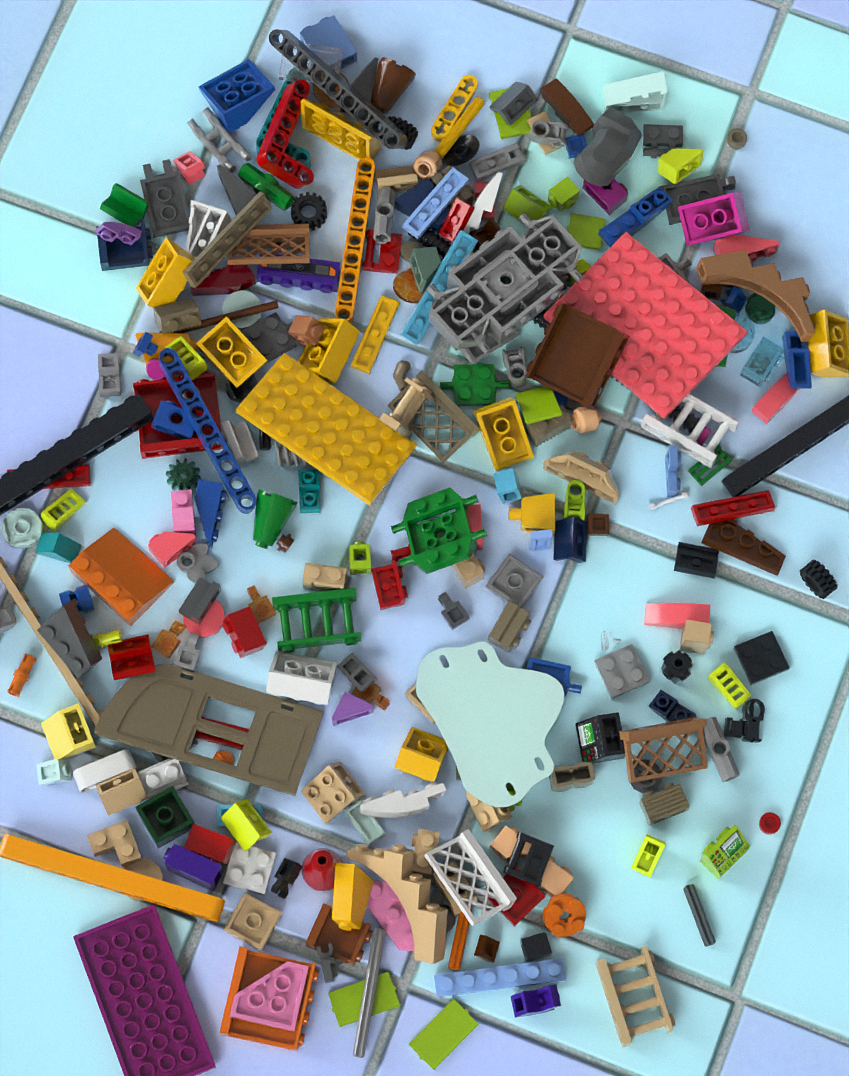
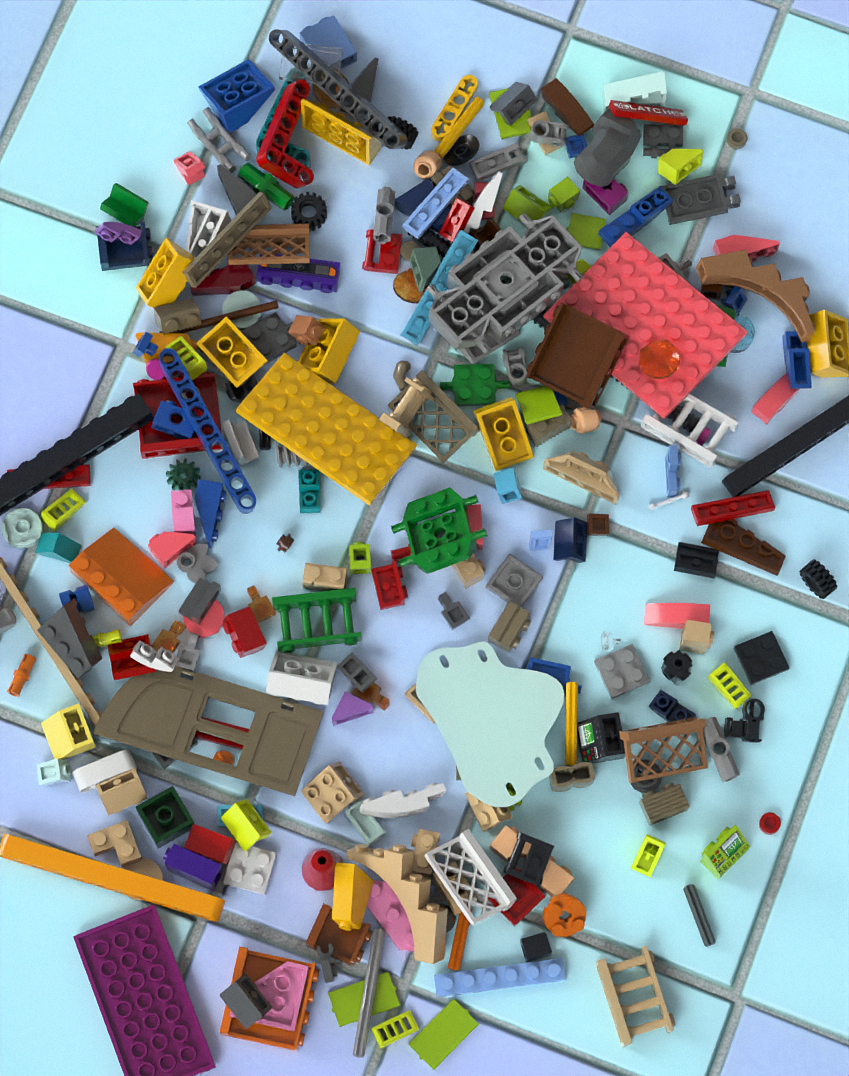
light grey slope [98,353,121,397] -> none
white plate [137,758,189,799] -> none
dark grey tile [140,159,190,238] -> none
tan plate [224,892,283,951] -> none
green cone [252,489,298,549] -> none
black plate [270,858,303,899] -> none
light orange beam [335,157,375,324] -> none
yellow tile [351,295,400,374] -> none
reddish brown cone [371,57,416,114] -> none
tan panel [375,166,418,192] -> none
yellow slope [394,727,449,783] -> none
reddish brown plate [474,935,500,963] -> none
yellow torso [508,493,555,537] -> none
dark purple brick [510,984,561,1018] -> none
lime piece [563,480,585,521] -> none
dark pink slope [678,191,750,246] -> none
green tile [688,445,733,486] -> none
clear light blue brick [740,336,784,388] -> none
clear green hair [745,293,775,324] -> none
none -> white slope [130,640,178,672]
none -> dark grey panel [220,973,273,1029]
none -> neon yellow slope [371,1010,420,1050]
none -> yellow axle [565,682,578,766]
none -> red tile [609,100,688,126]
none -> clear orange dish [639,339,680,379]

